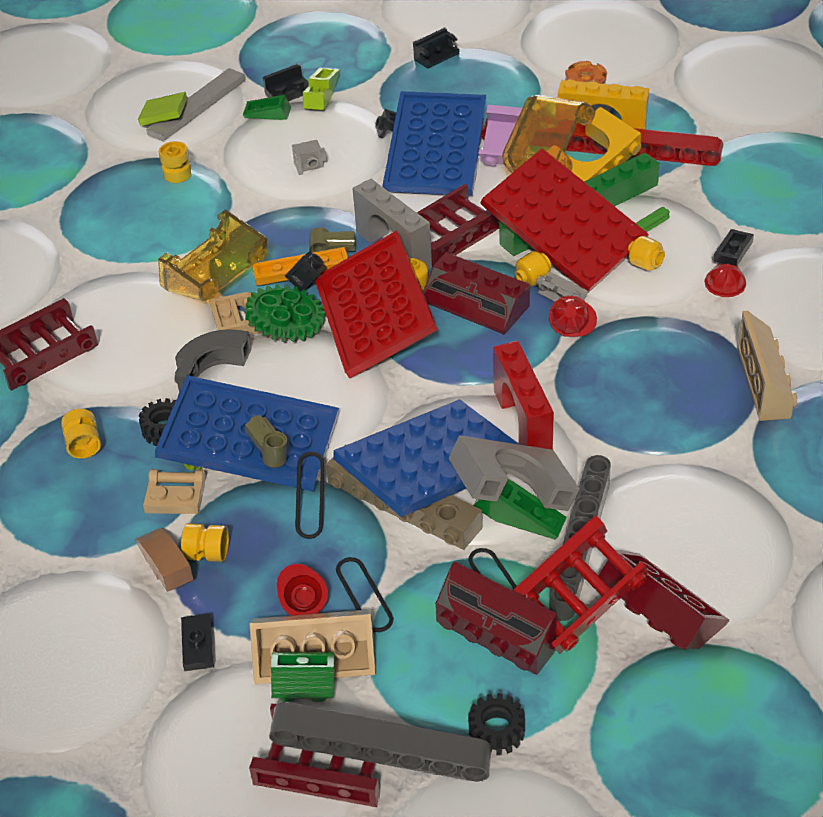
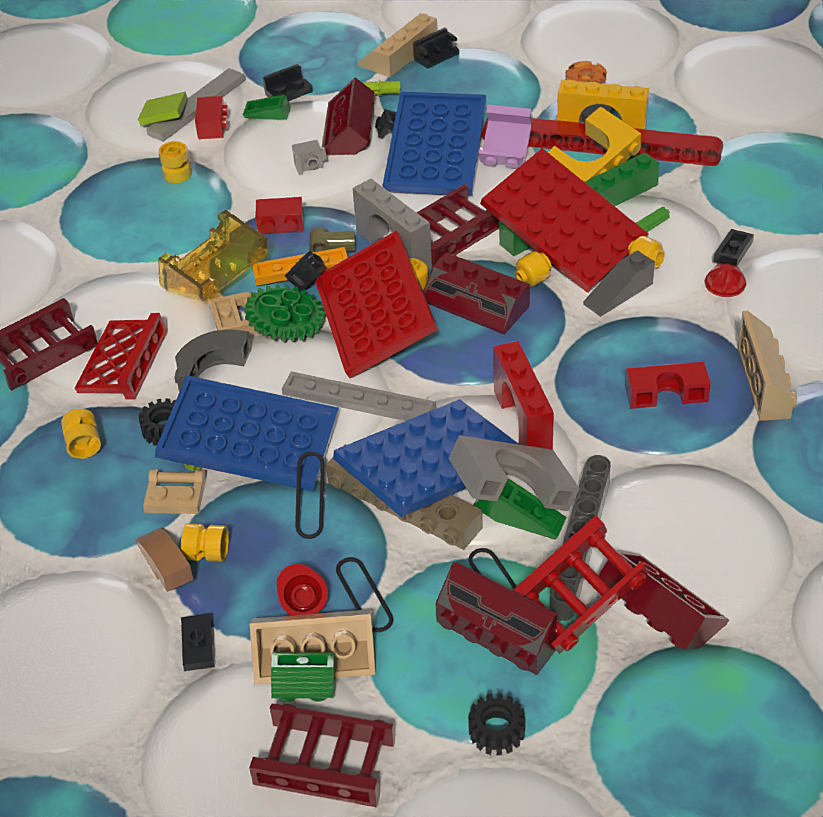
olive piece [245,414,287,468] -> none
dark grey beam [269,703,491,782] -> none
lime slope [303,68,340,110] -> none
clear yellow windscreen [502,95,596,173] -> none
light grey hinge [536,271,589,302] -> none
red piece [549,296,597,337] -> none
none -> red fence [75,313,167,399]
none -> red brick [195,96,229,139]
none -> red brick [255,197,304,235]
none -> light grey tile [282,371,436,421]
none -> dark red slope [322,77,374,155]
none -> tan slope [358,13,438,78]
none -> lime axle [362,79,400,96]
none -> dark grey slope [583,250,655,317]
none -> red arch [625,361,711,409]

